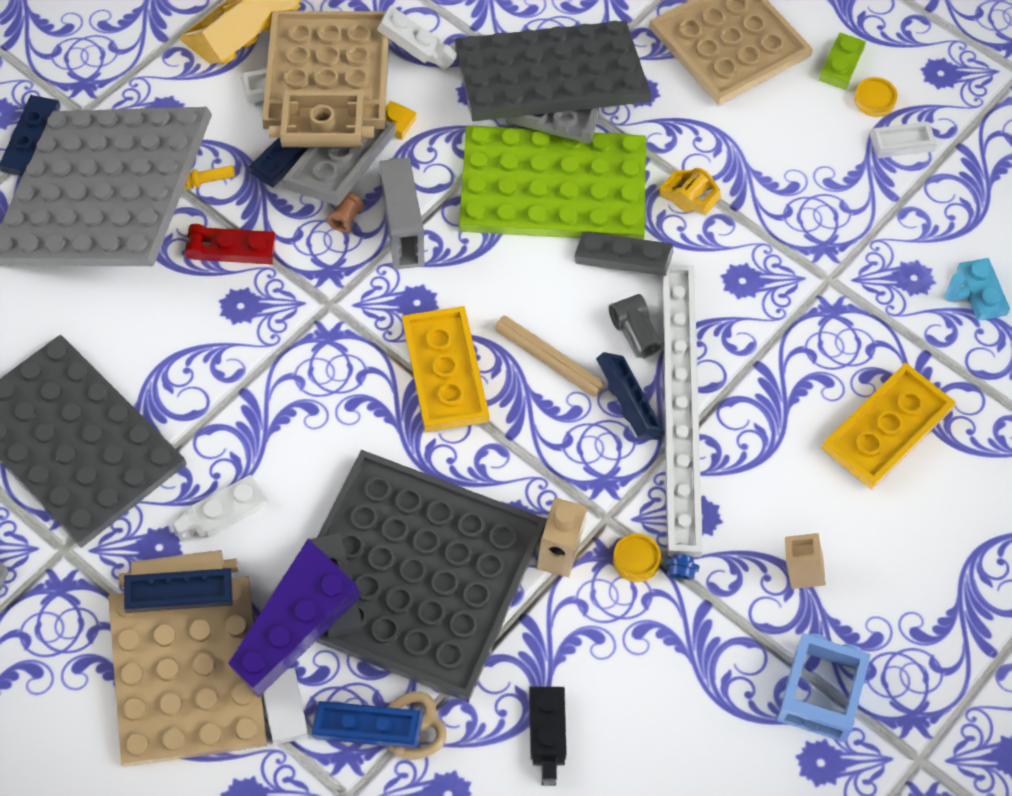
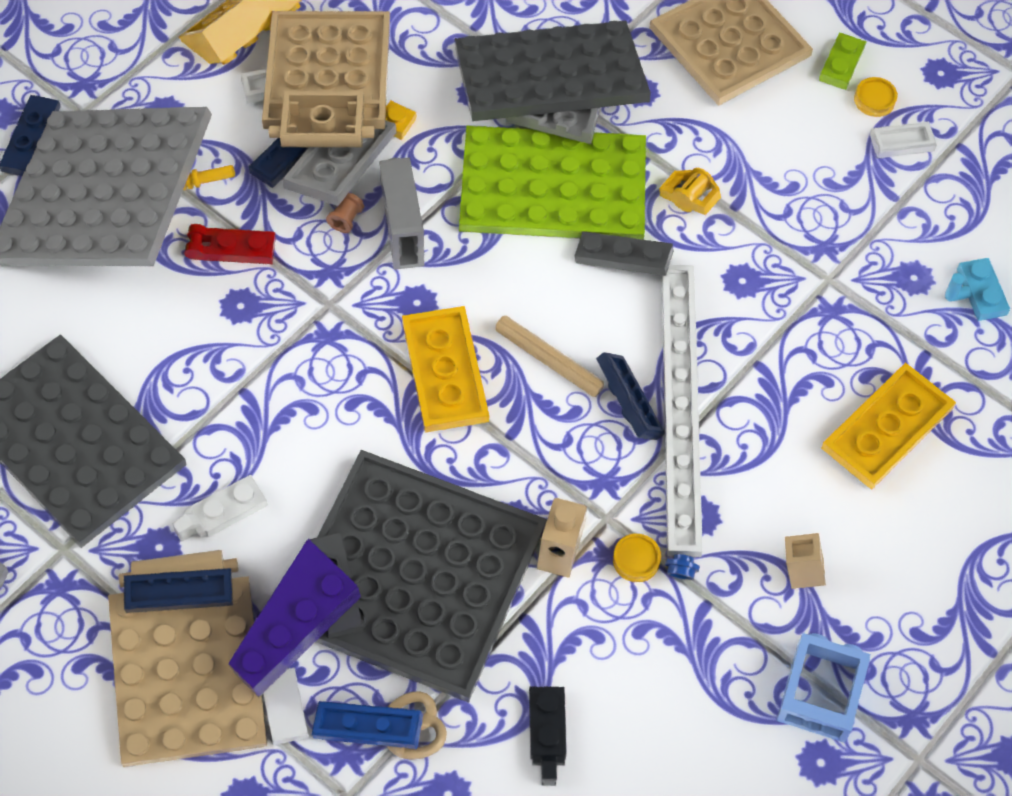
white hinge [377,5,457,71] -> none
dark grey piece [608,294,662,359] -> none

